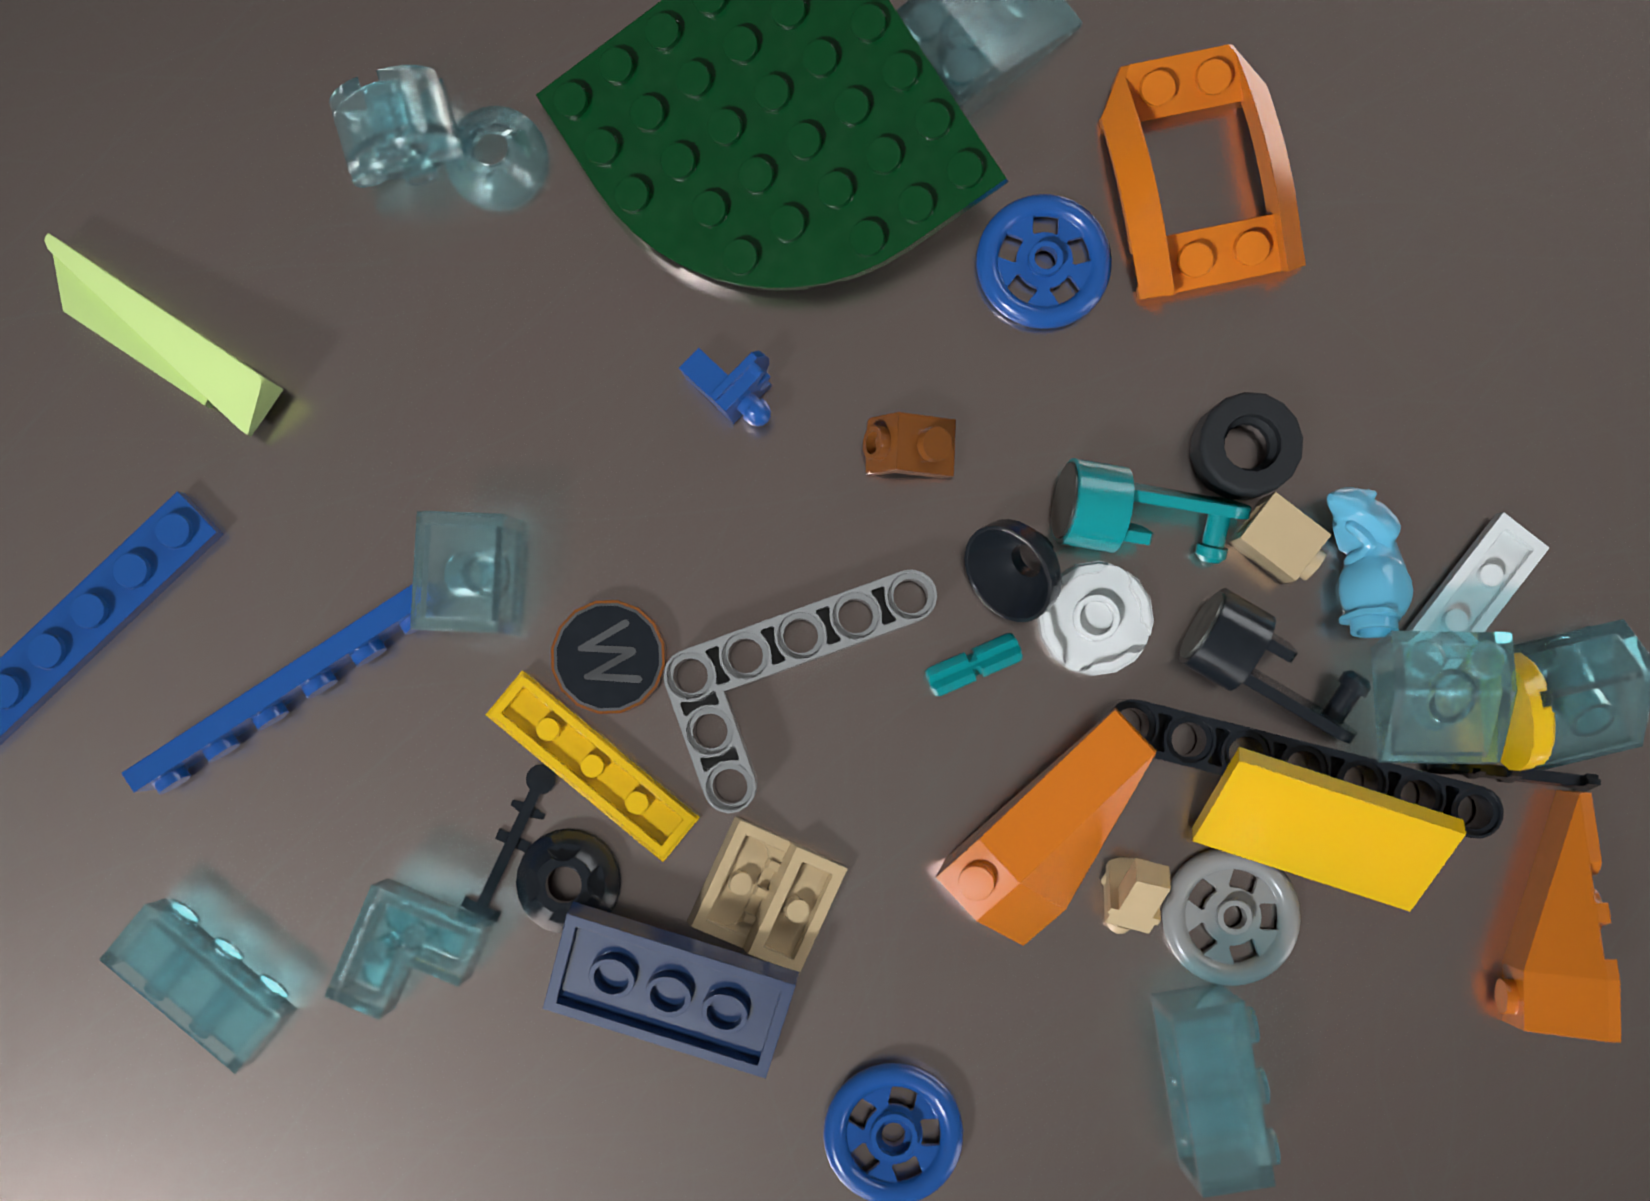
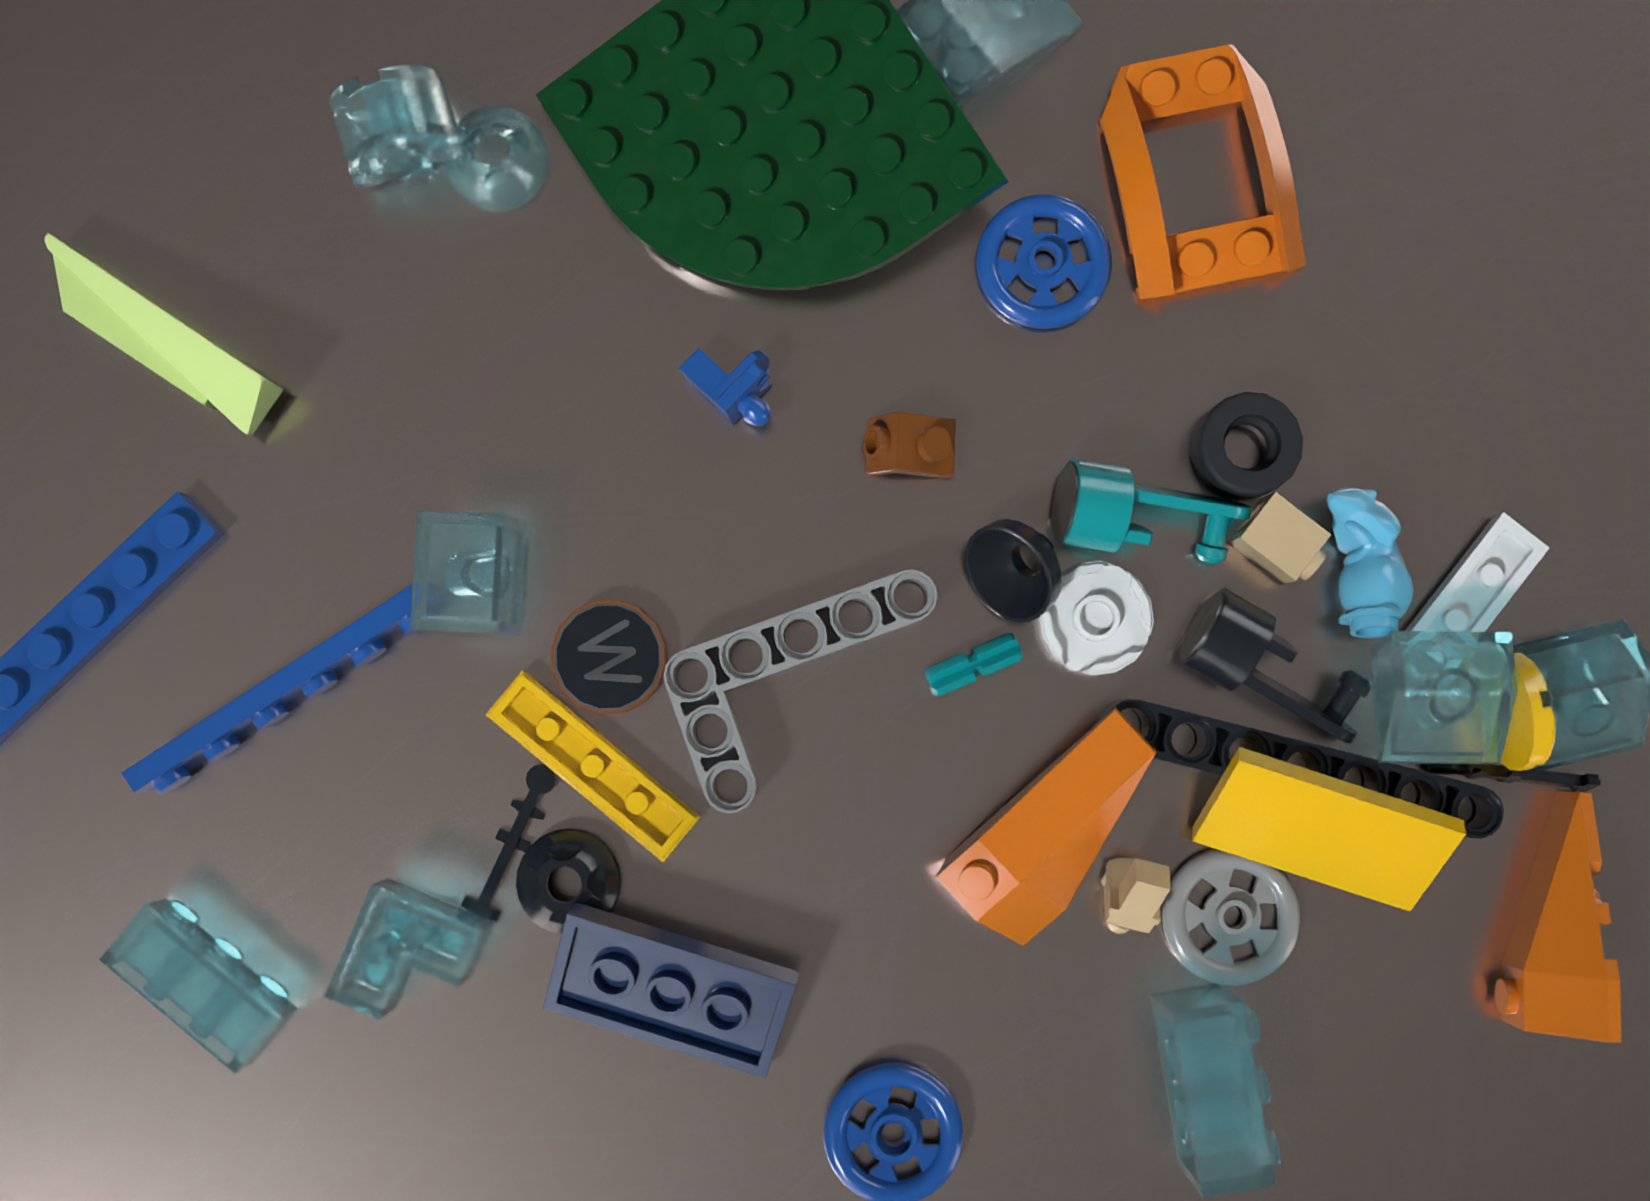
tan slope [687,816,847,974] -> none

